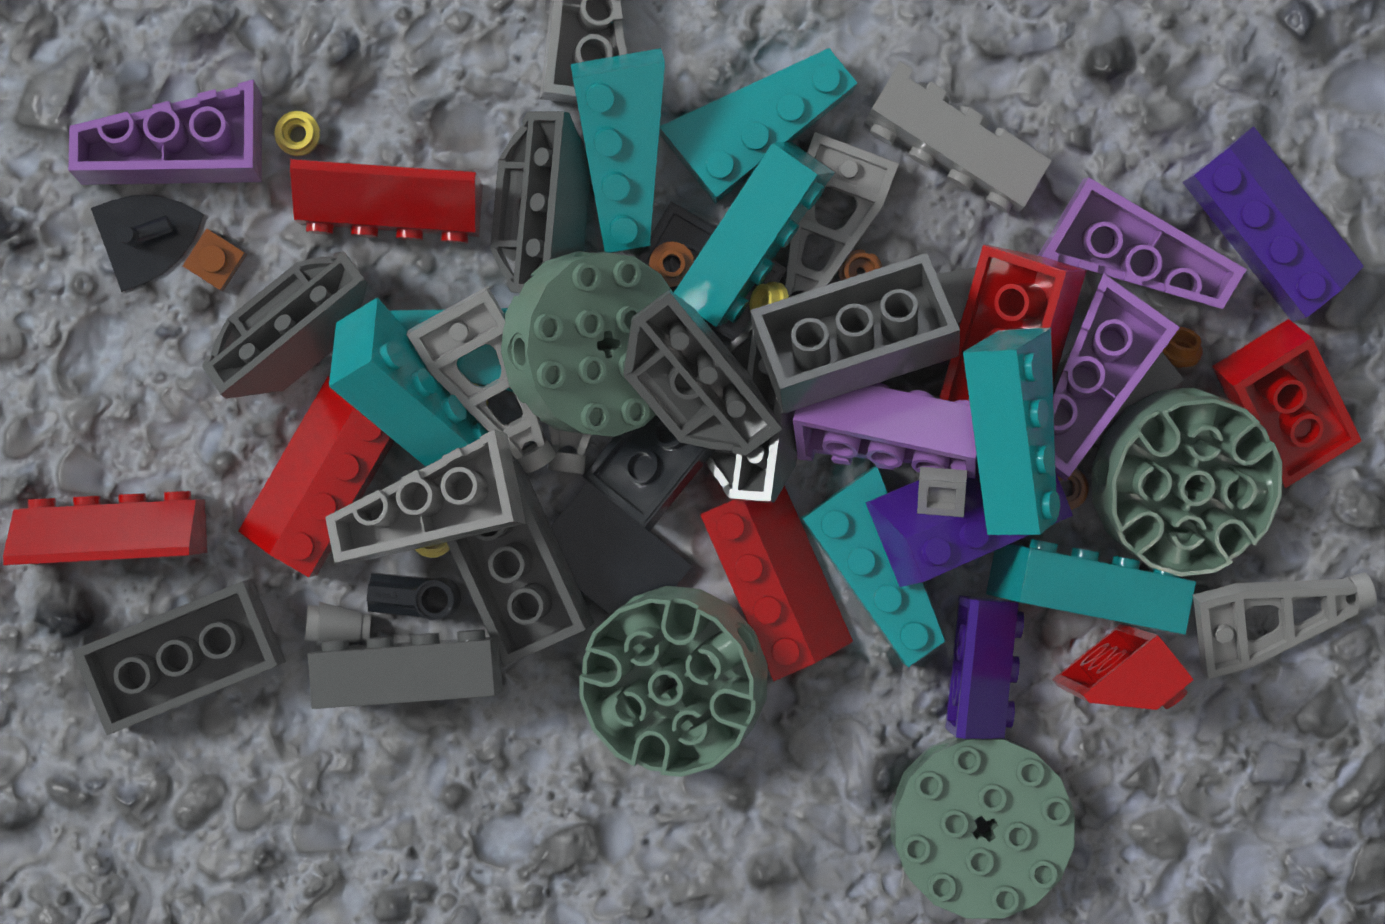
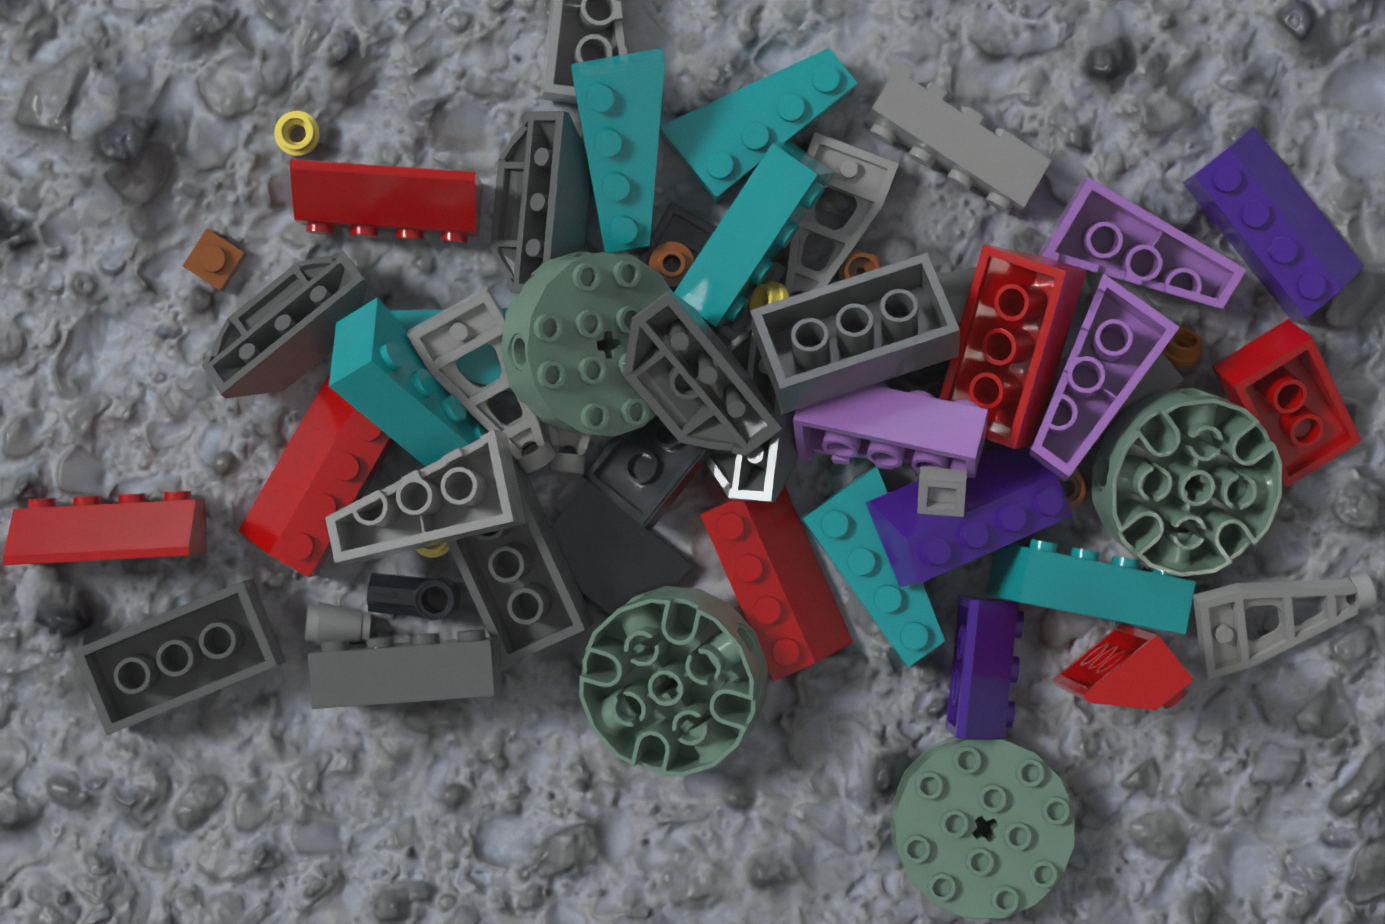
medium lavender wedge [68,79,262,185] -> none
black shield [91,195,204,292] -> none
teal wedge [963,328,1060,535] -> none

